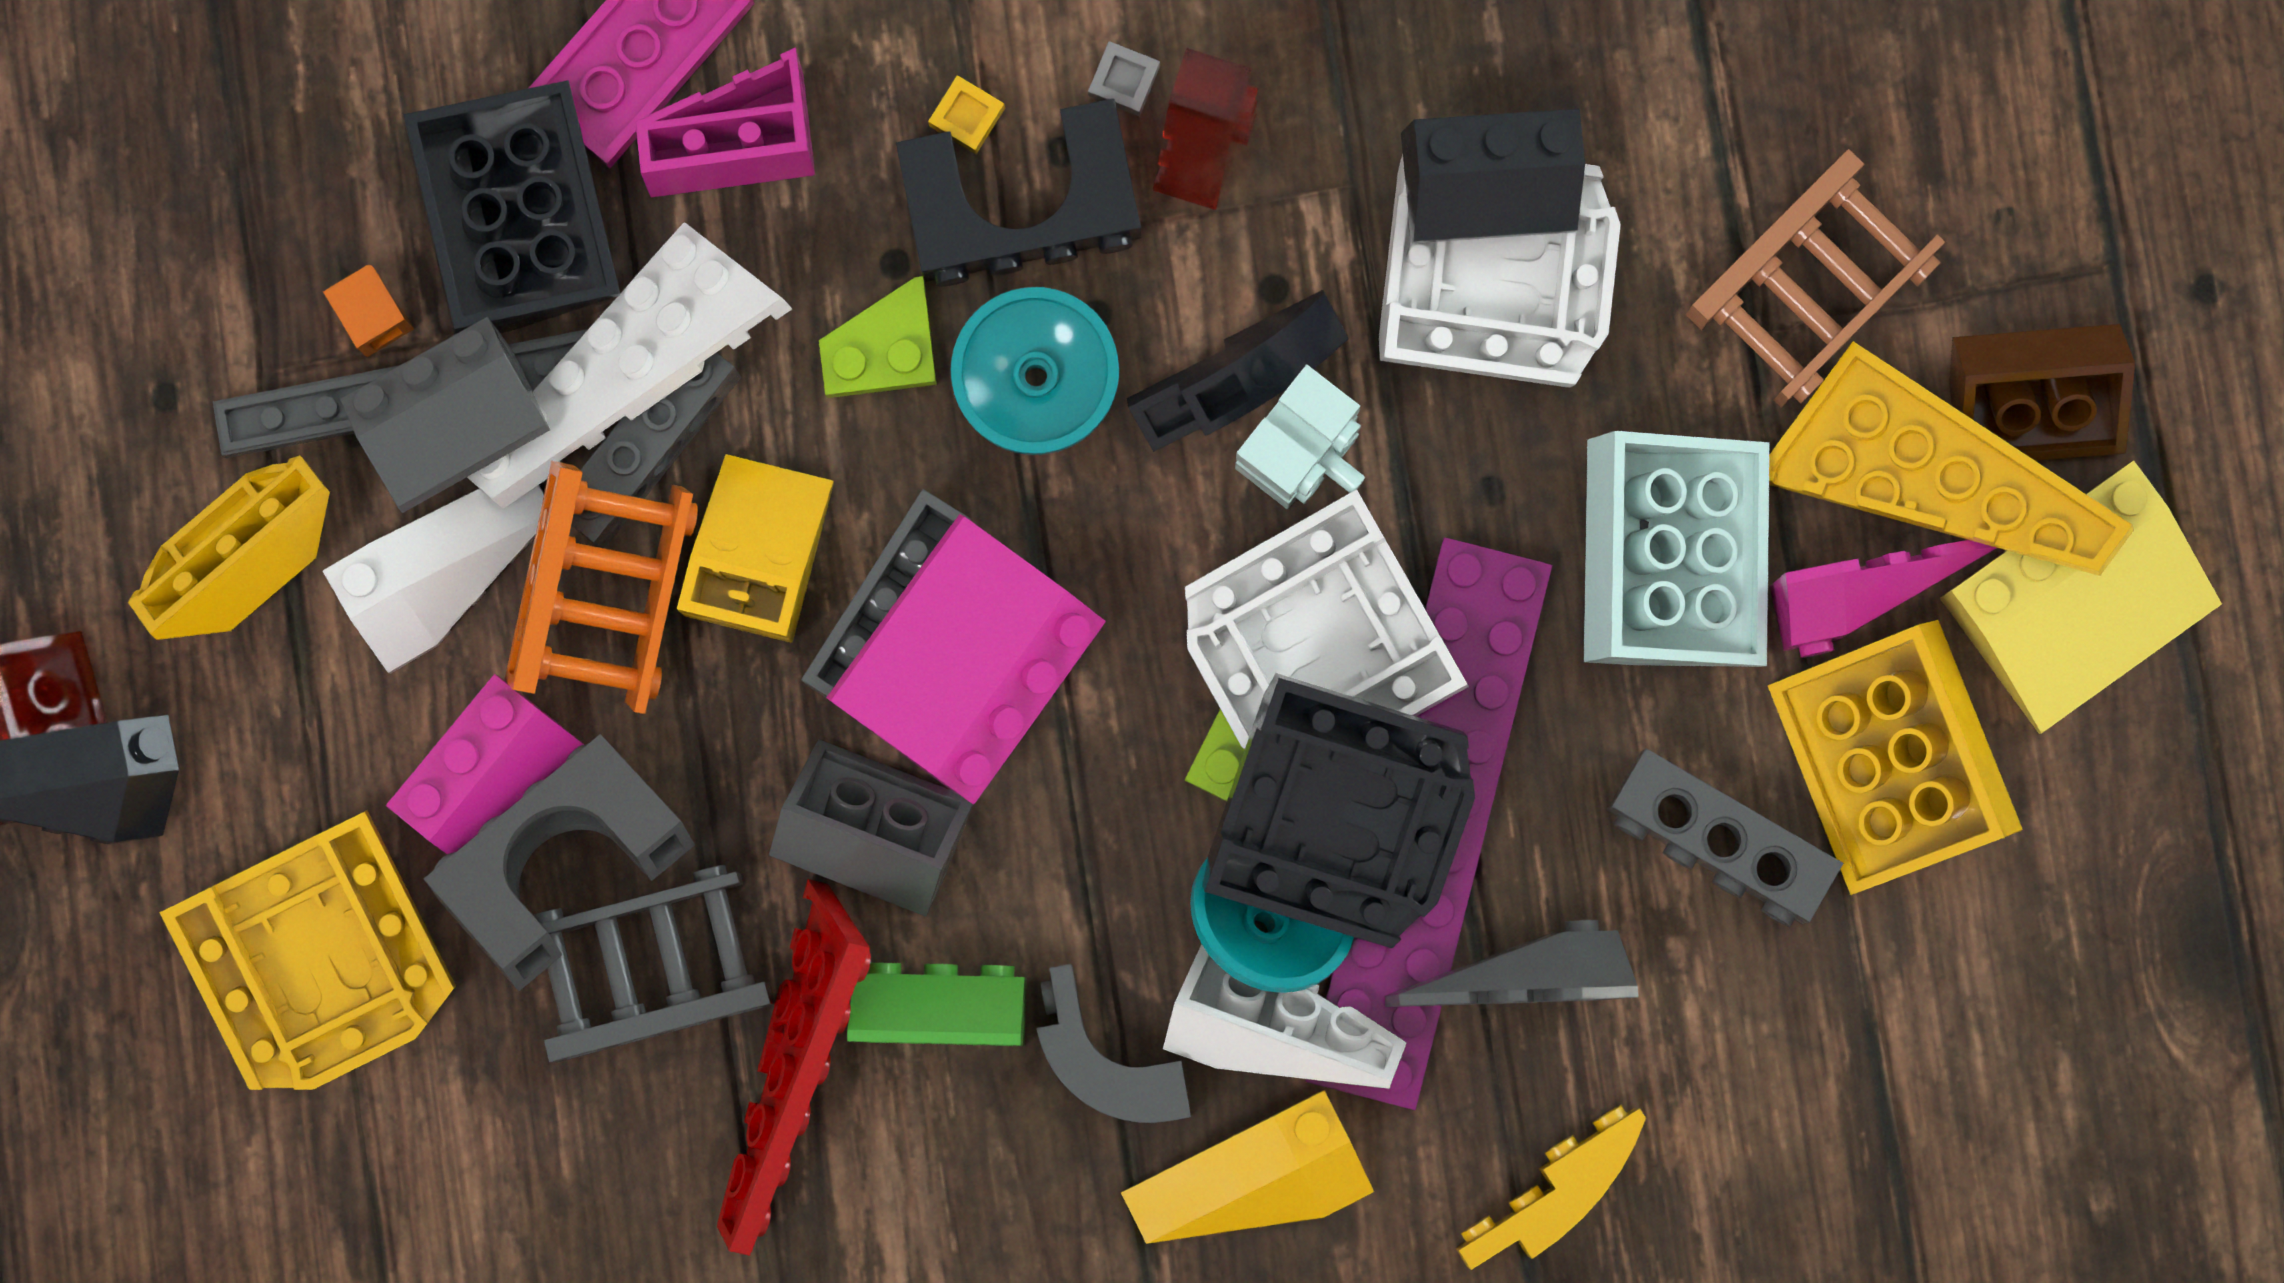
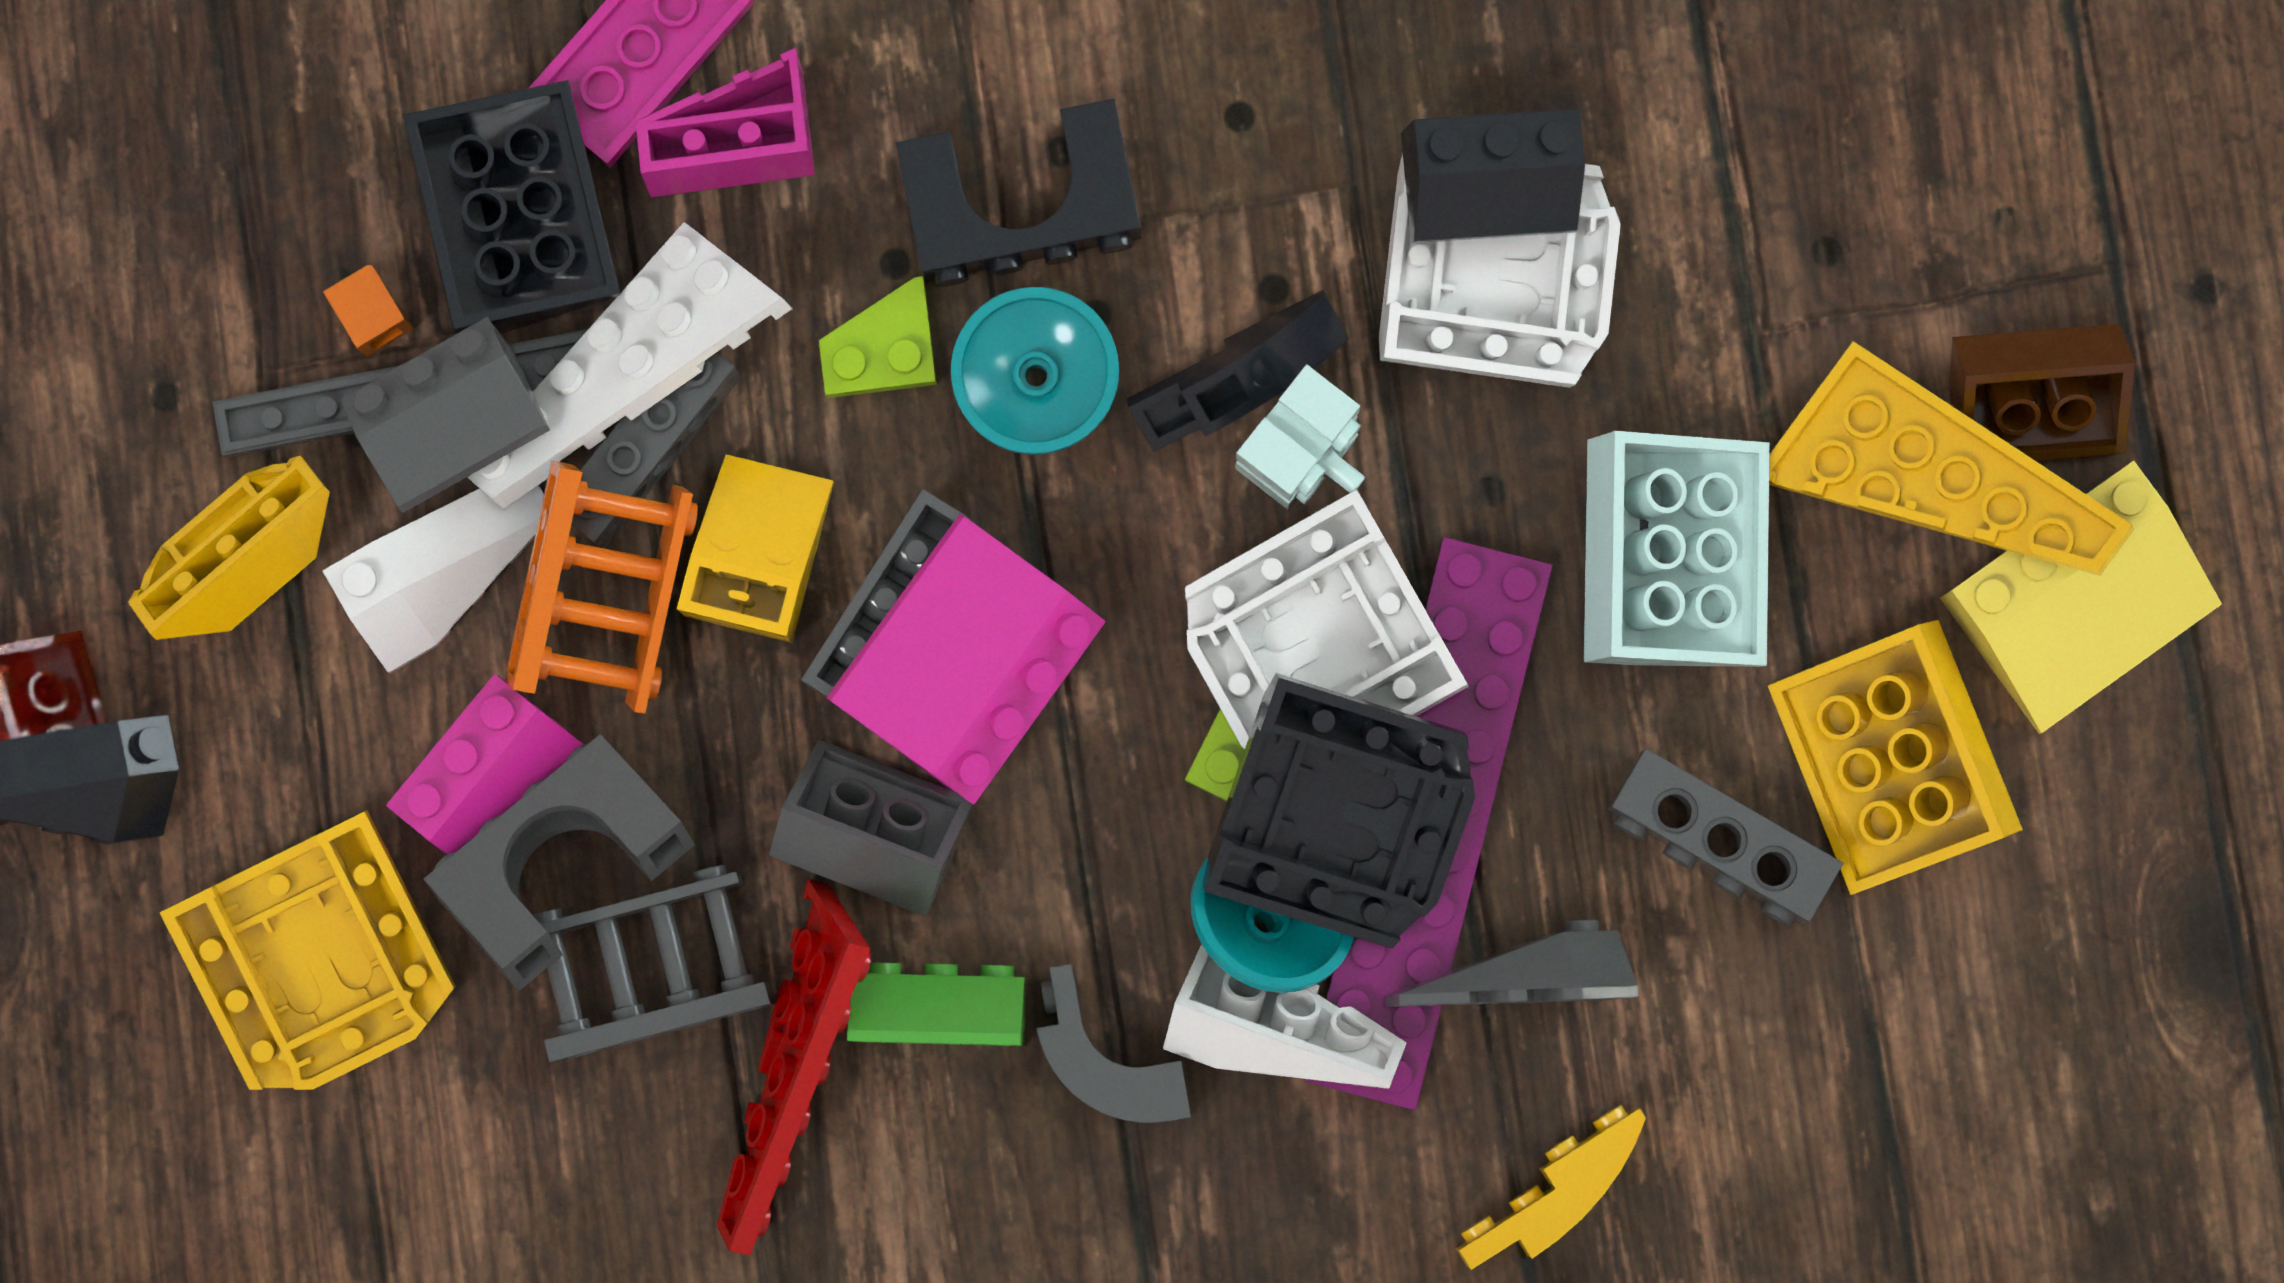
yellow plate [928,75,1005,154] -> none
light grey plate [1088,41,1160,117] -> none
yellow wedge [1121,1090,1374,1244] -> none
clear red wedge [1153,48,1259,210] -> none
nougat fence [1686,149,1945,408] -> none
dark pink wedge [1770,540,1997,658] -> none

